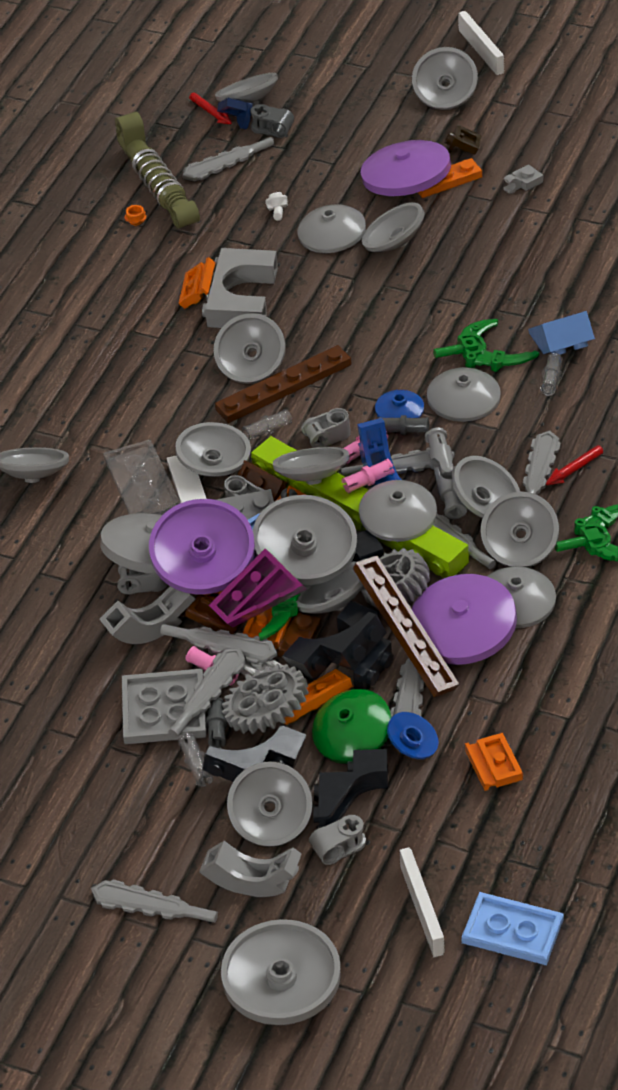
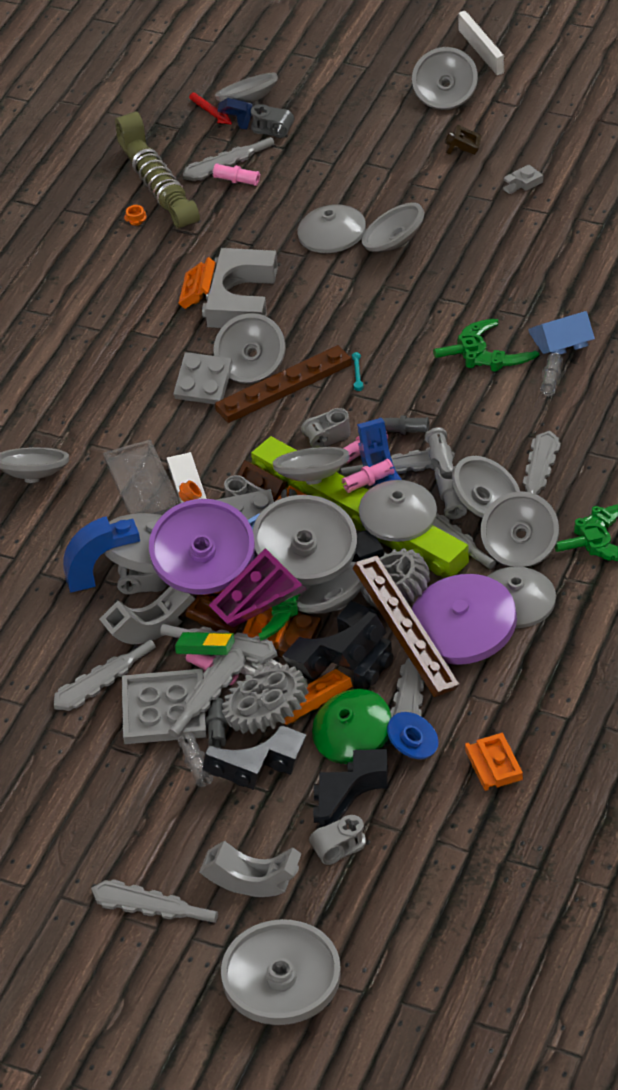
light grey dish [175,422,251,477] -> none
light grey dish [227,762,312,847] -> none
clear pin [242,409,292,441] -> none
white plate [265,192,288,221] -> none
medium lavender dish [361,140,451,196] -> none
blue dish [375,390,424,418] -> none
white tile [400,847,444,957] -> none
orange plate [417,158,482,198] -> none
light grey dish [427,367,501,422] -> none
light blue tile [462,892,564,966] -> none
red piece [546,445,603,486] -> none
none -> light grey sword [54,640,156,711]
none -> blue arch [63,516,140,593]
none -> light grey plate [173,352,233,404]
none -> green tile [175,632,235,655]
none -> orange plate [178,480,202,502]
none -> bright pink pin [213,163,260,186]
none -> teal hinge [352,352,364,391]

